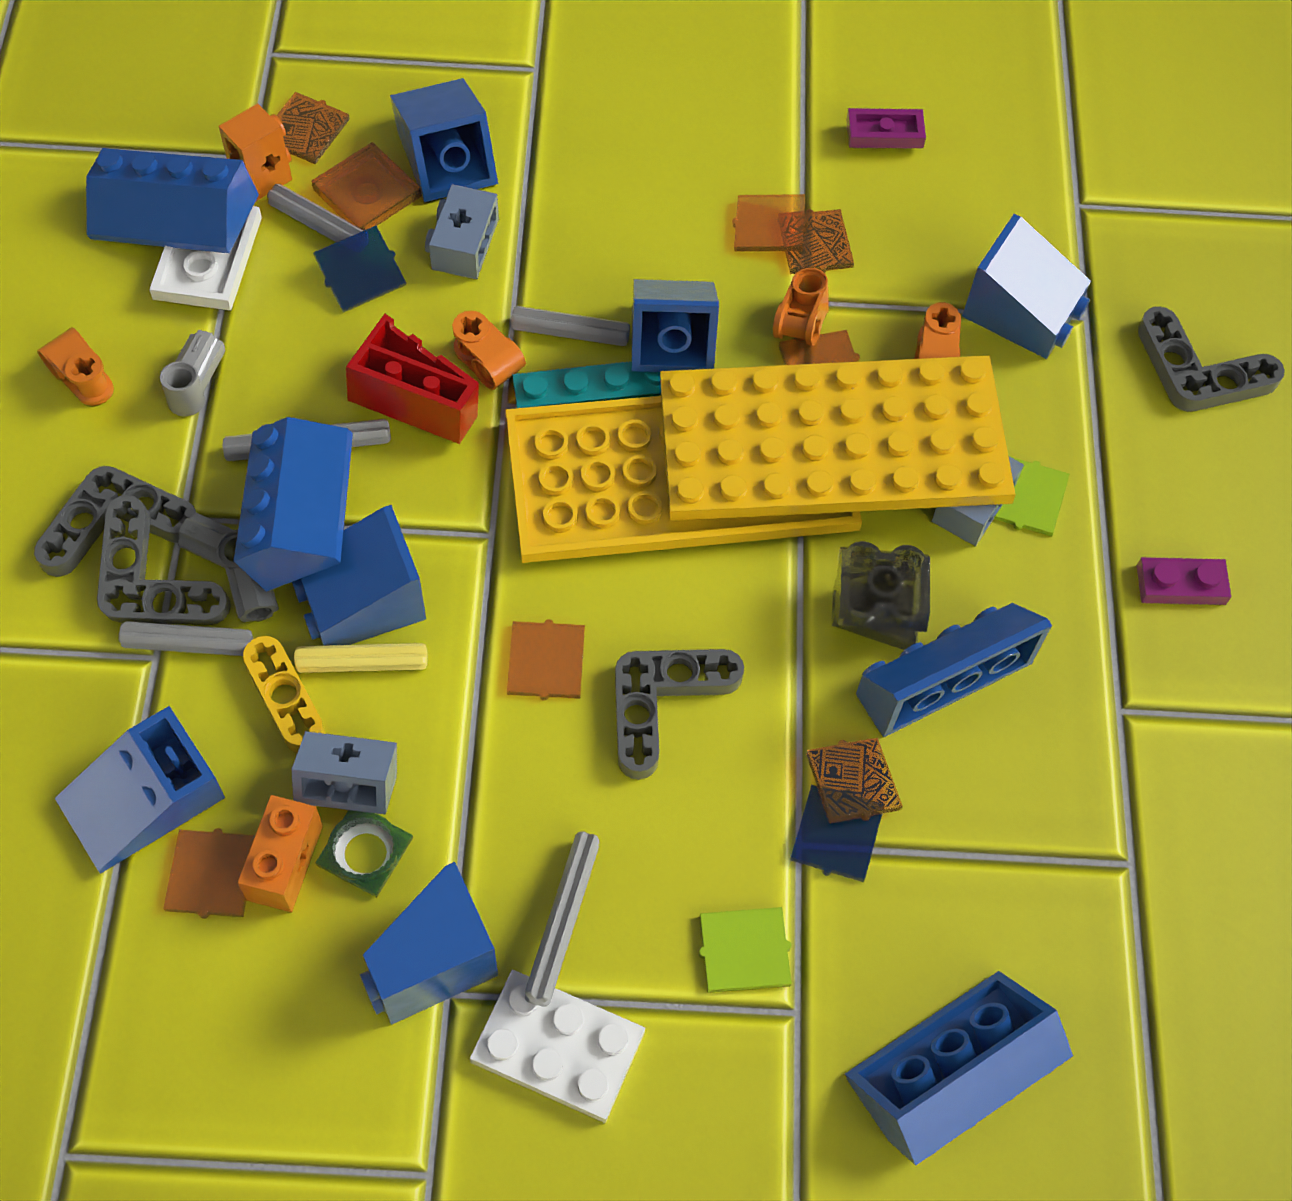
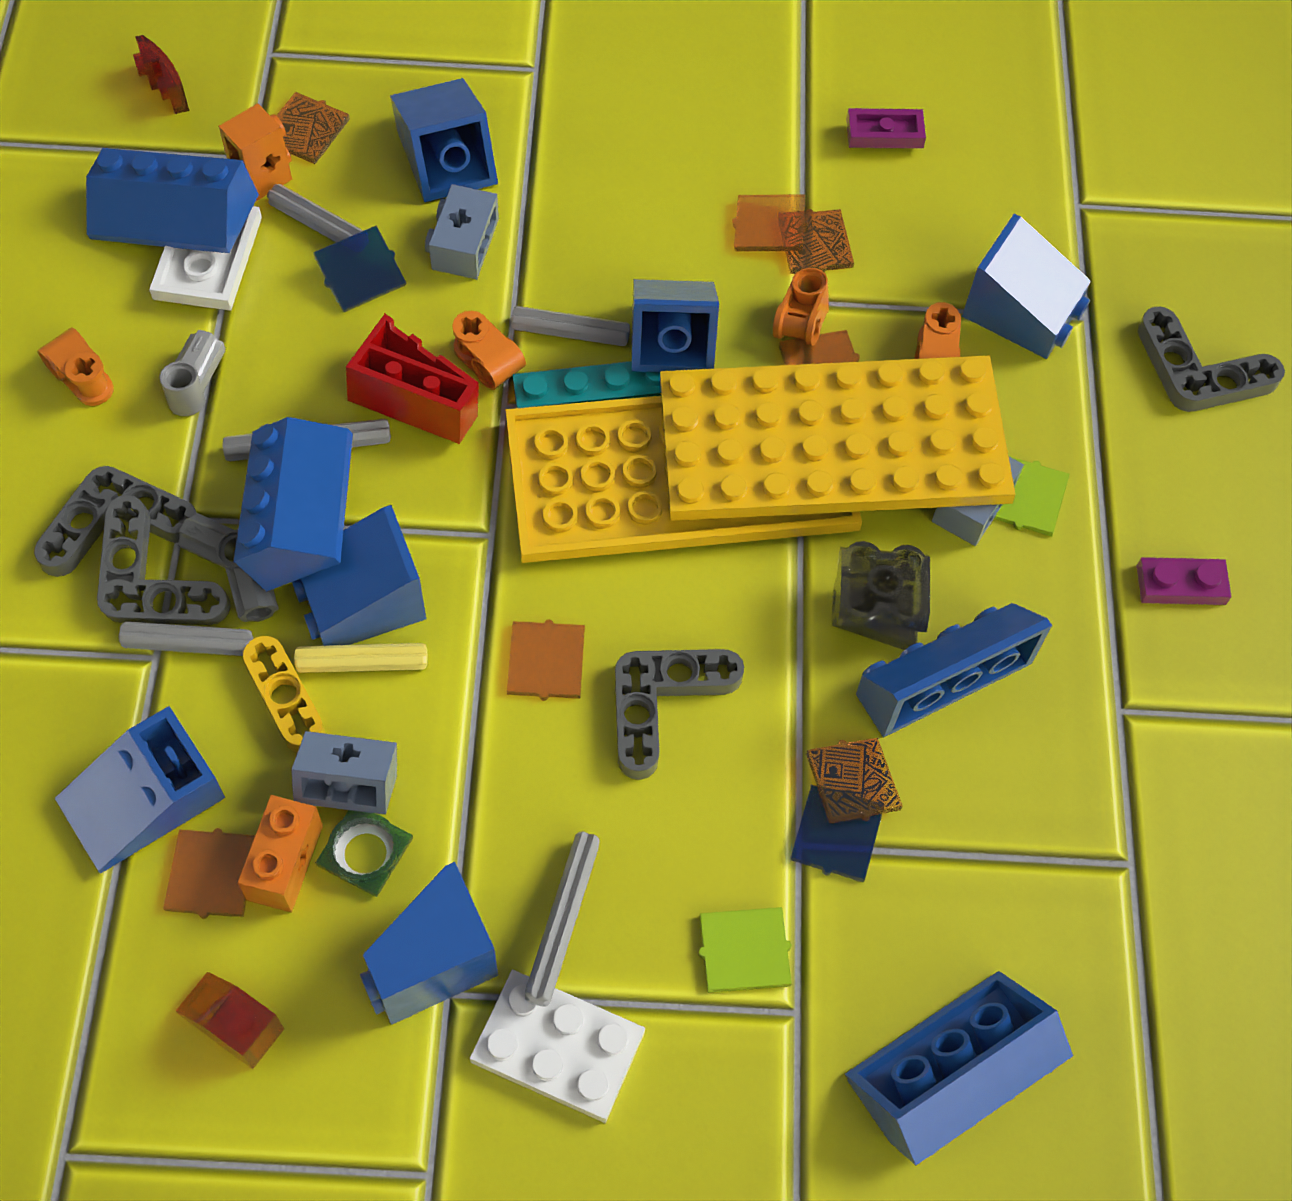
clear orange tile [311,142,422,232] -> none
none -> clear red slope [133,35,190,114]
none -> clear red slope [176,972,284,1069]

